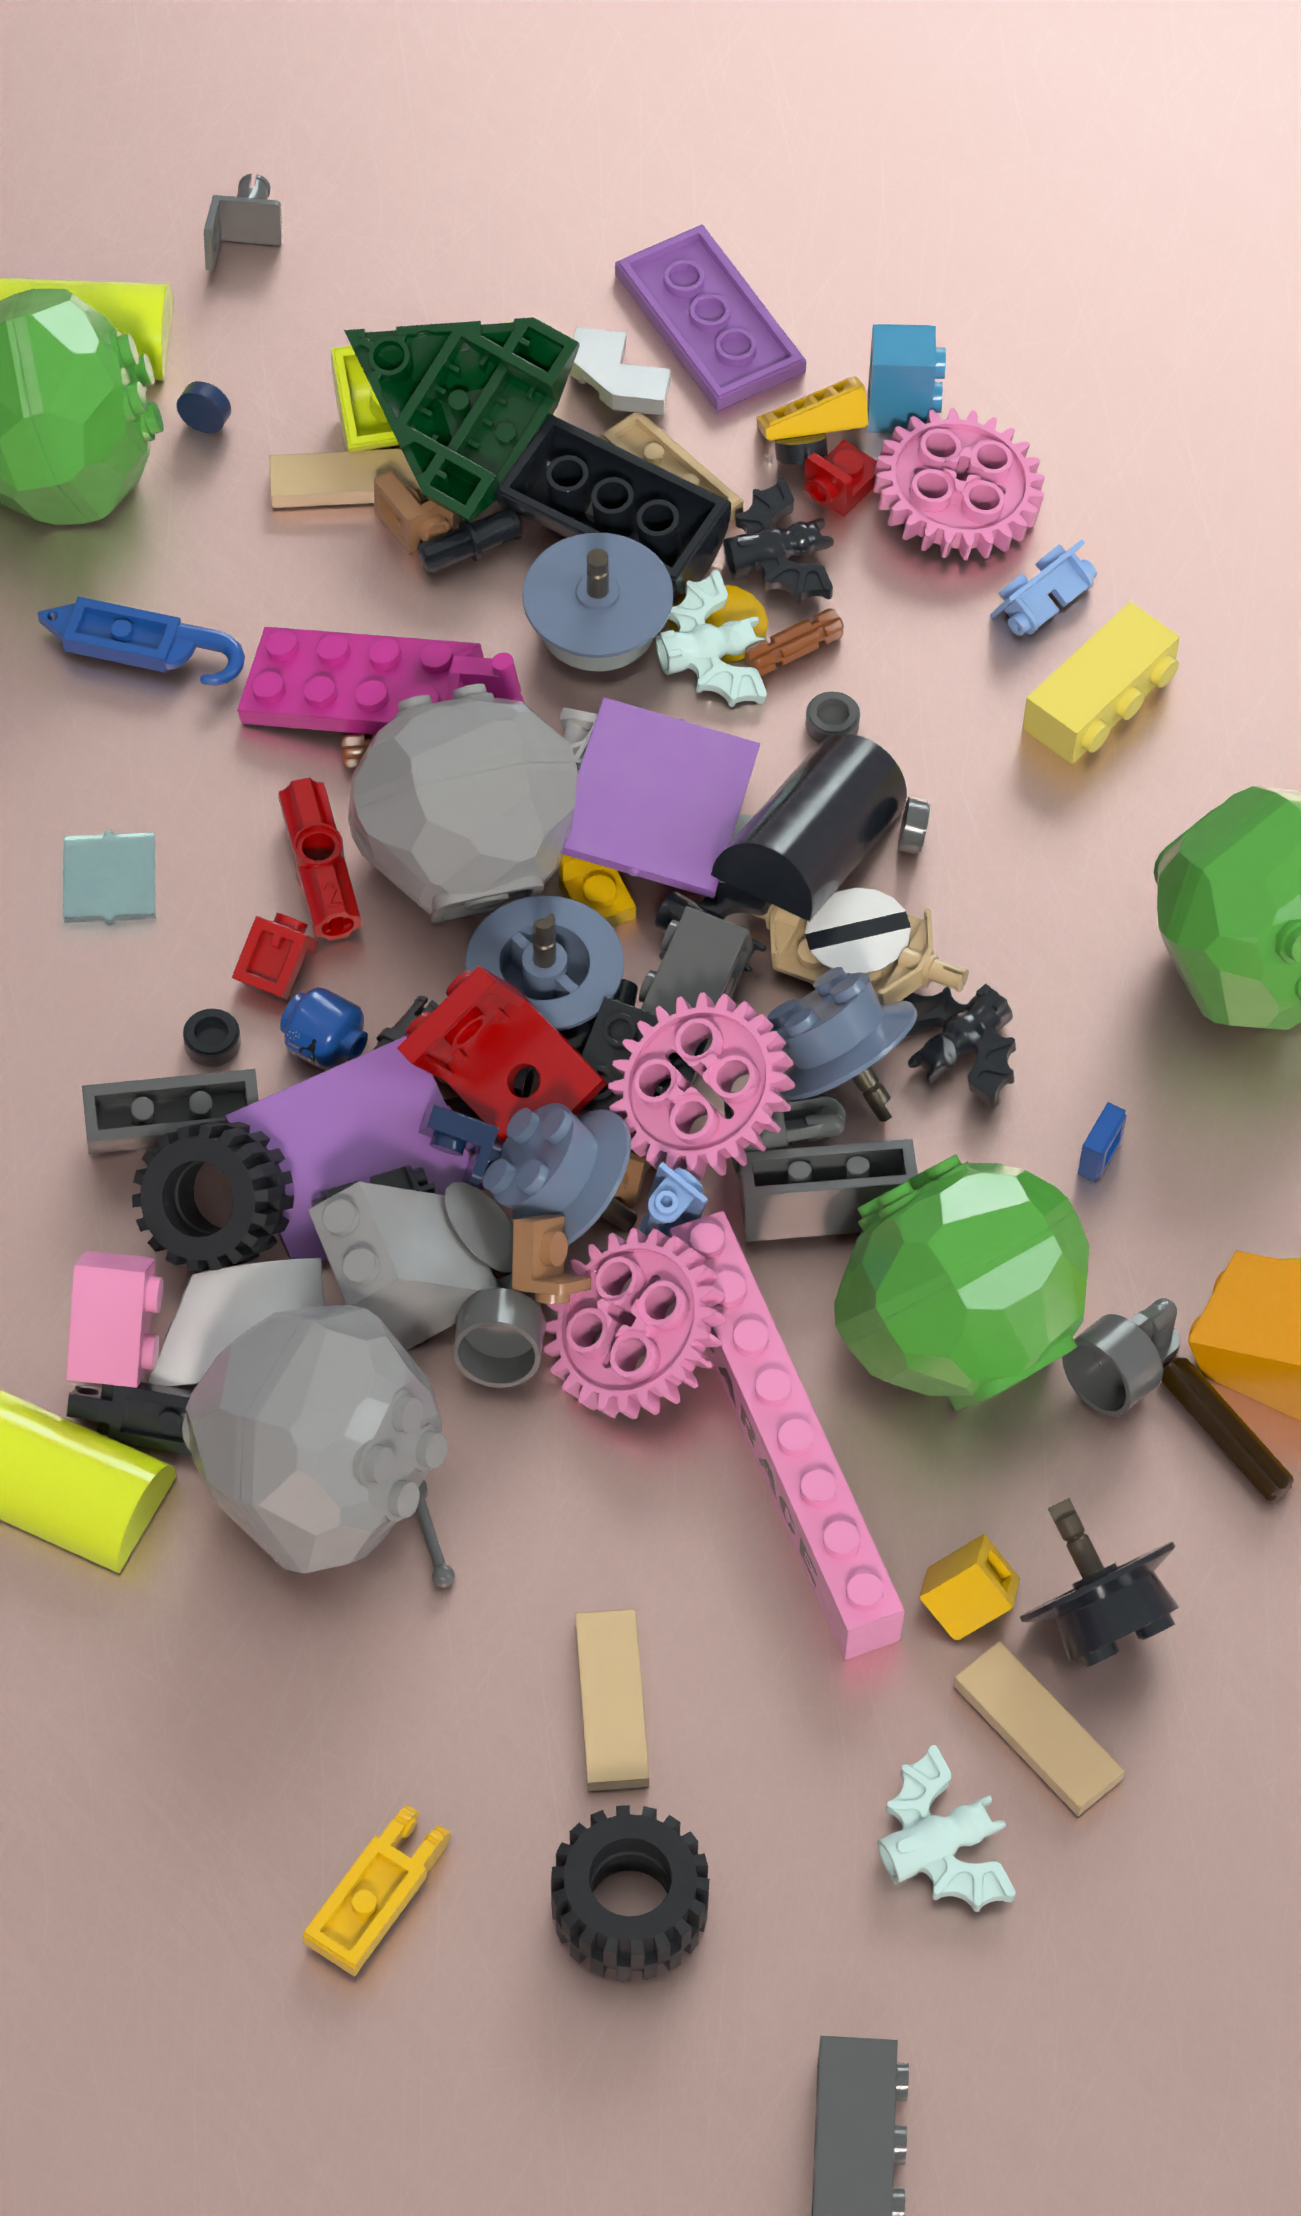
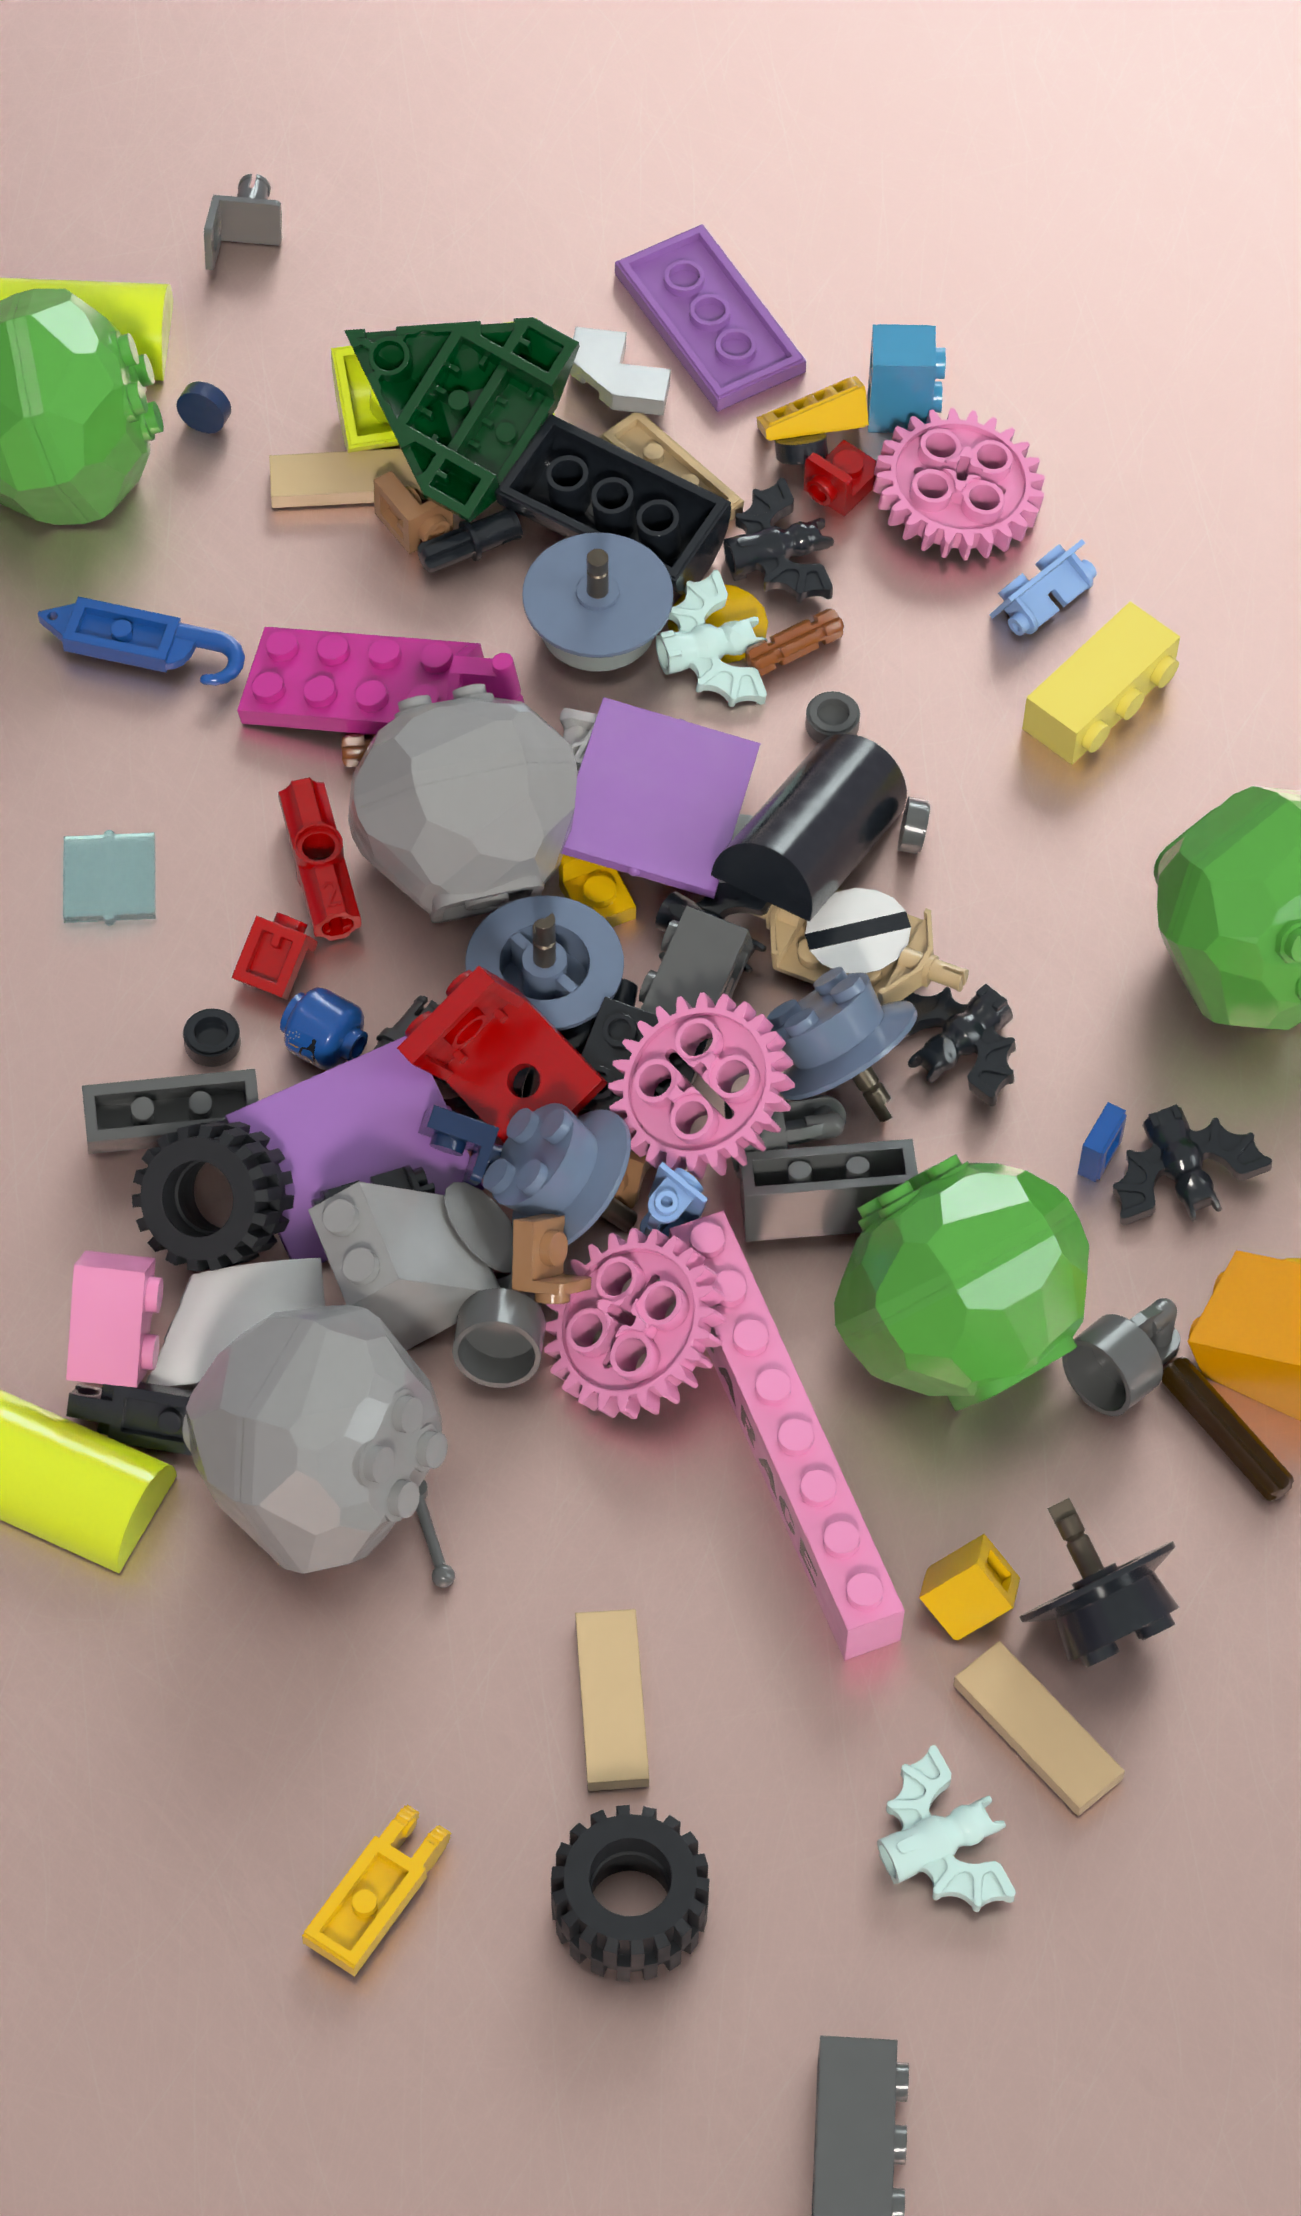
none -> black animal [1113,1104,1272,1225]

